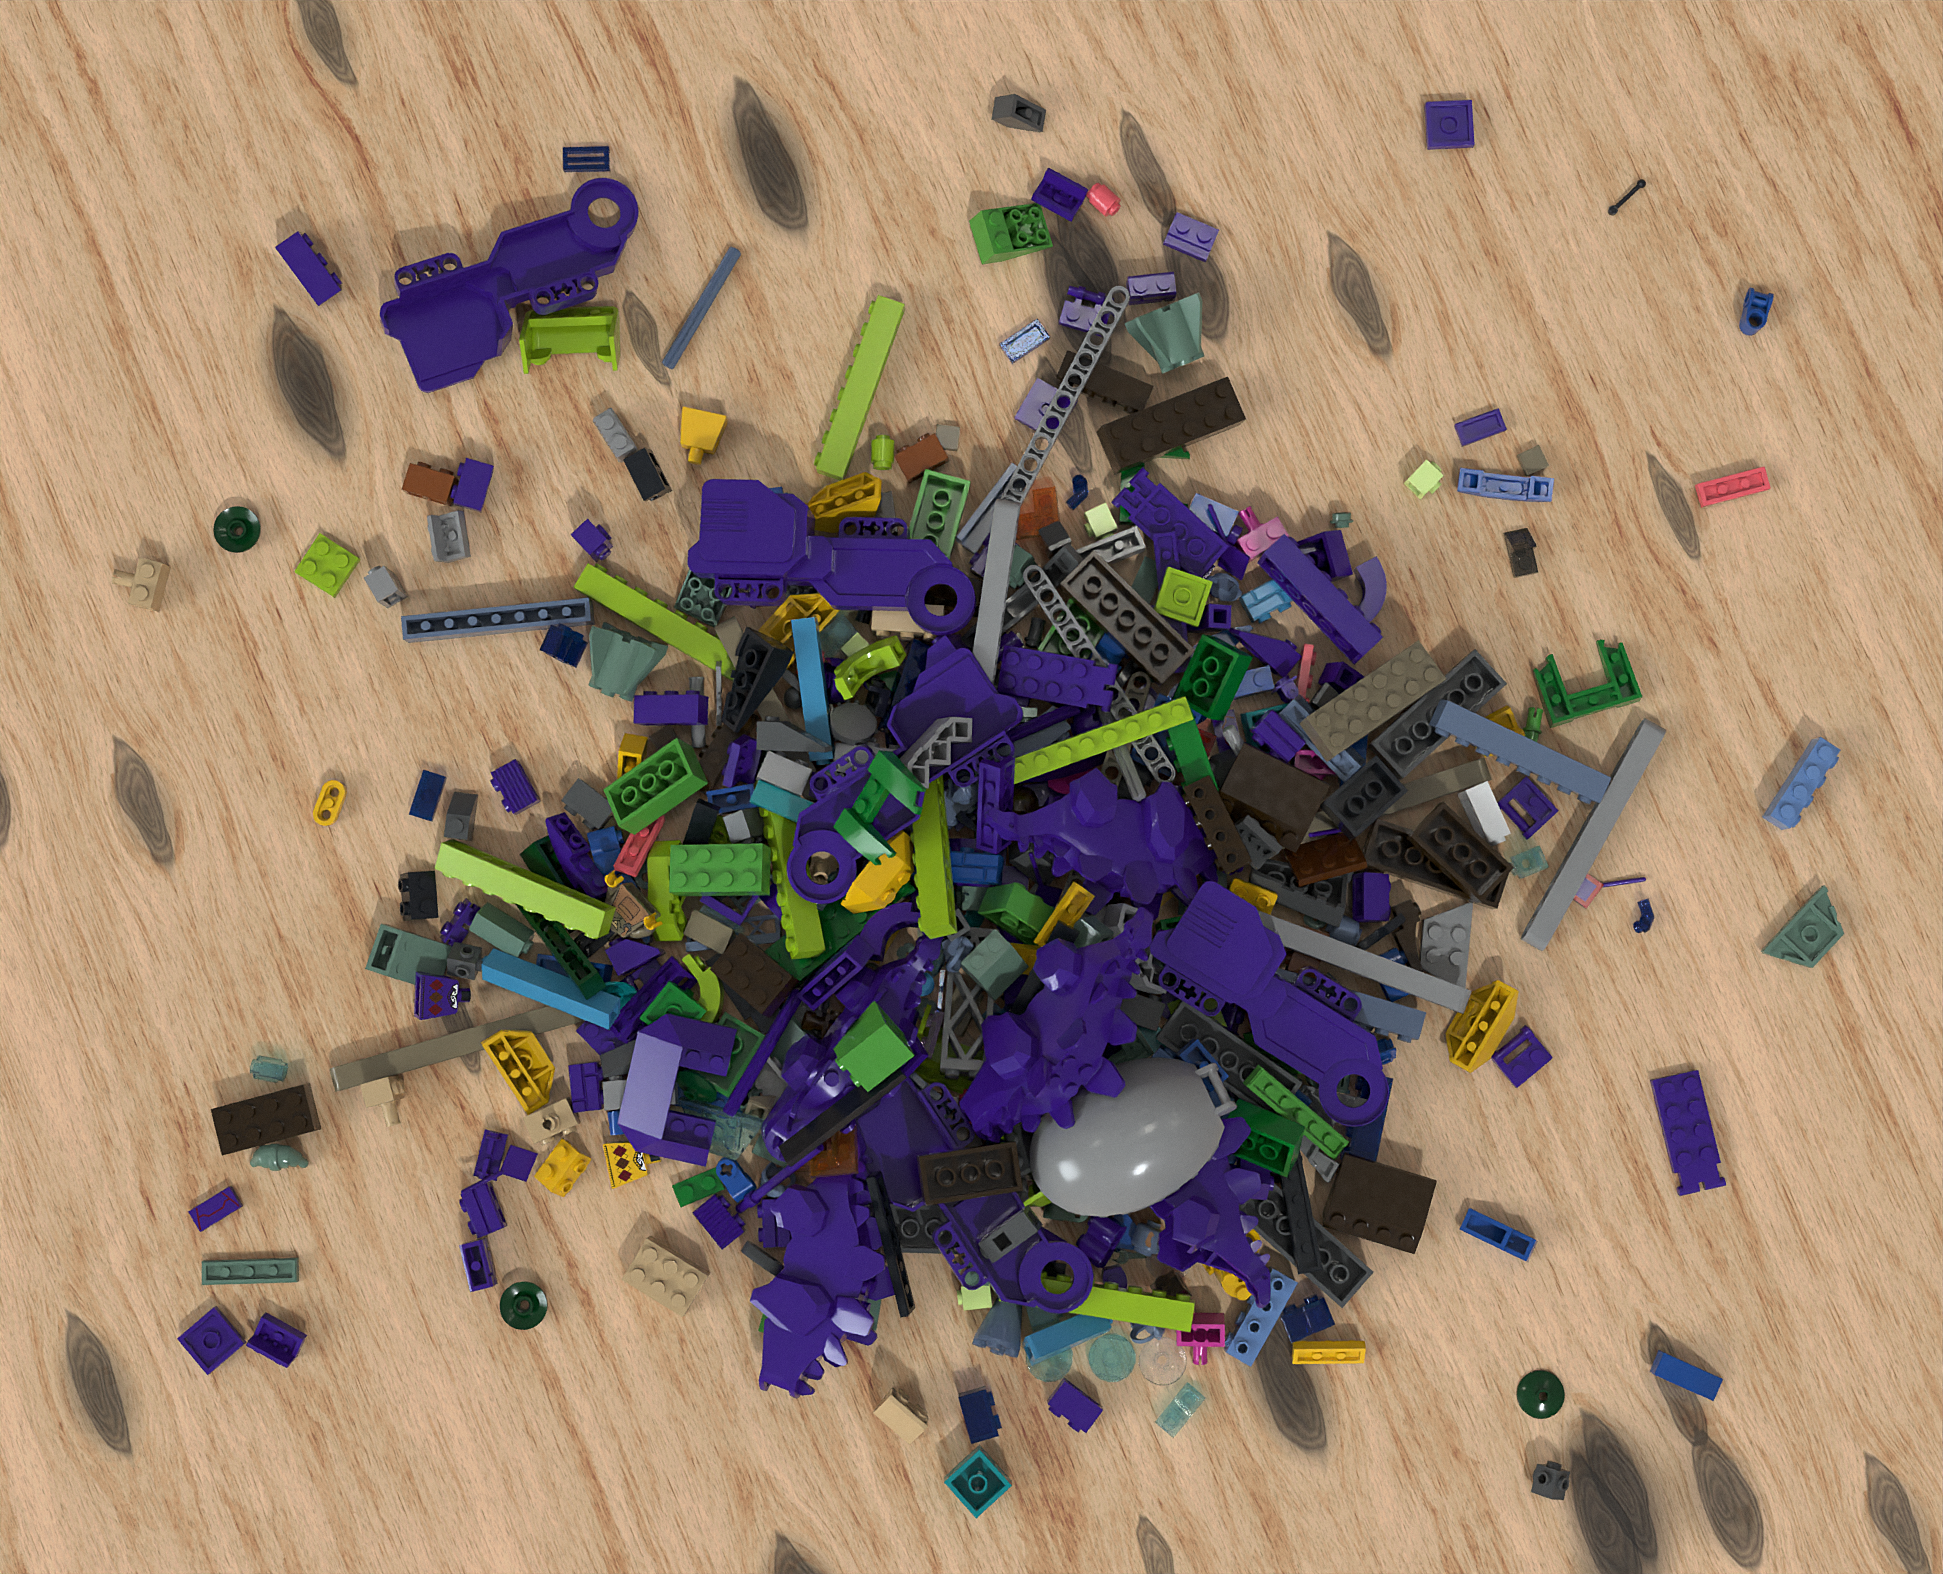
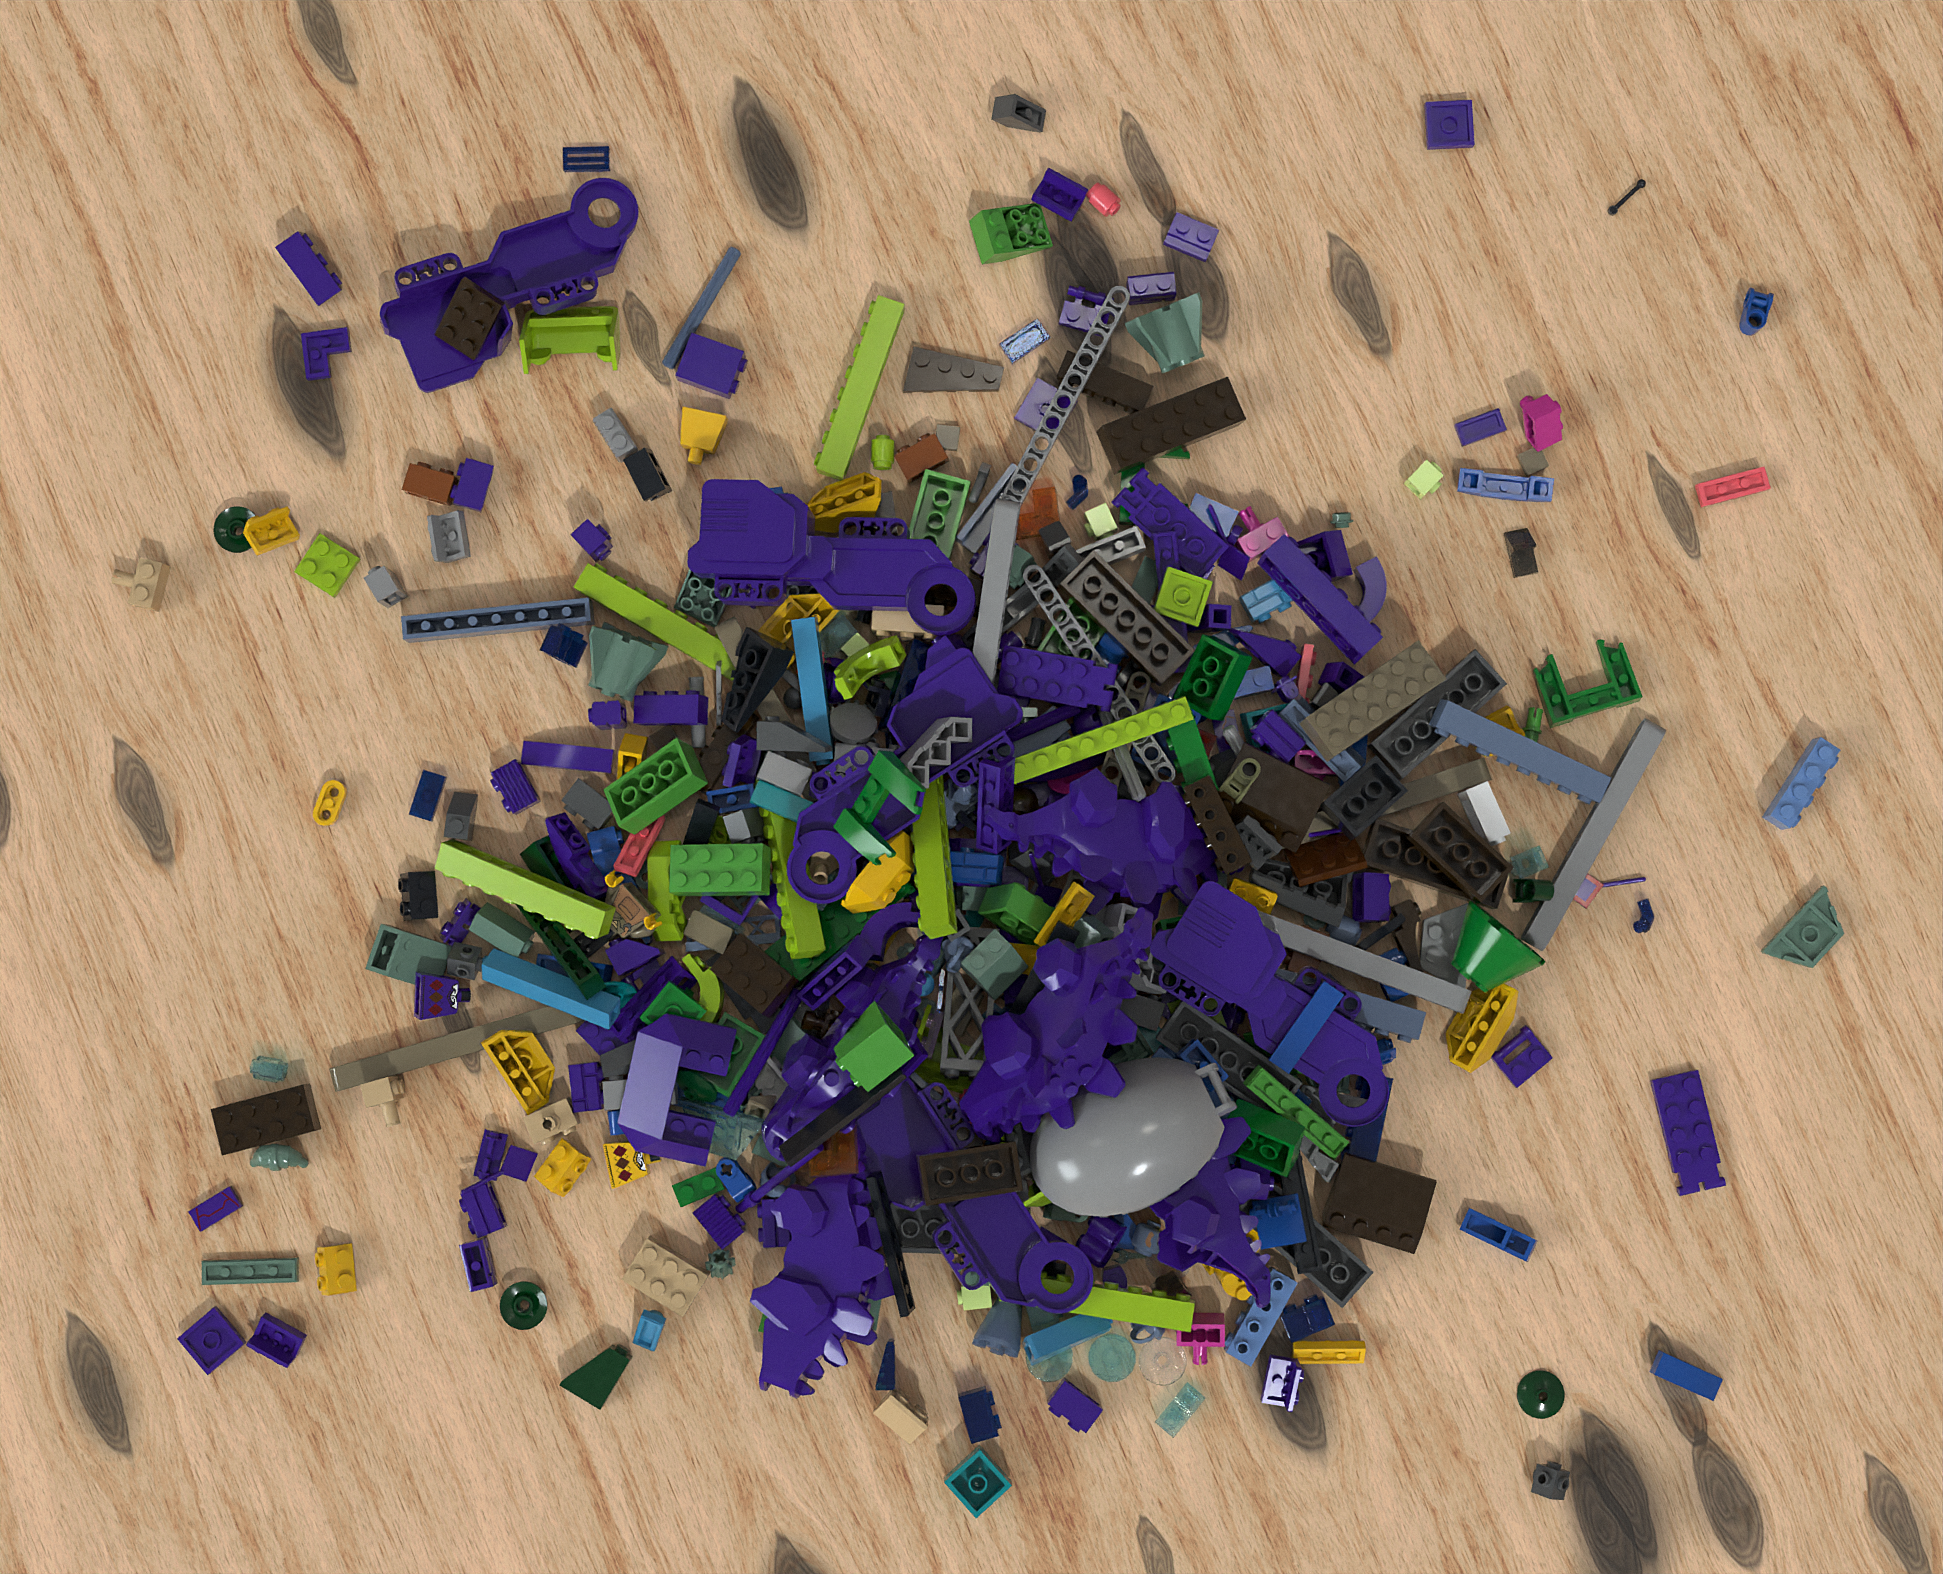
dark grey beam [741,1241,784,1276] -> none
dark grey brick [978,1205,1043,1263] -> none
sand blue piece [1206,573,1242,601] -> none
dark purple plate [1497,776,1559,840] -> none
none -> yellow bracket [243,506,300,556]
none -> dark purple plate [301,327,352,381]
none -> yellow bracket [315,1243,357,1296]
none -> dark brown plate [434,277,505,360]
none -> dark purple slope [521,741,615,774]
none -> dark green slope [559,1344,633,1410]
none -> dark purple brick [588,700,627,730]
none -> dark azure tile [632,1309,666,1351]
none -> dark purple brick [675,332,748,399]
none -> sand green gear [705,1248,736,1279]
none -> clear blue slope [875,1338,896,1390]
none -> dark brown wing [903,347,1004,393]
none -> light grey bar [968,462,991,503]
none -> olive piece [1218,758,1261,804]
none -> blue hinge [1249,1193,1307,1250]
none -> bracket [1260,1355,1304,1412]
none -> blue tile [1268,980,1344,1074]
none -> green cone [1451,900,1546,993]
none -> dark green piece [1512,879,1554,903]
none -> dark pink brick [1520,394,1563,452]

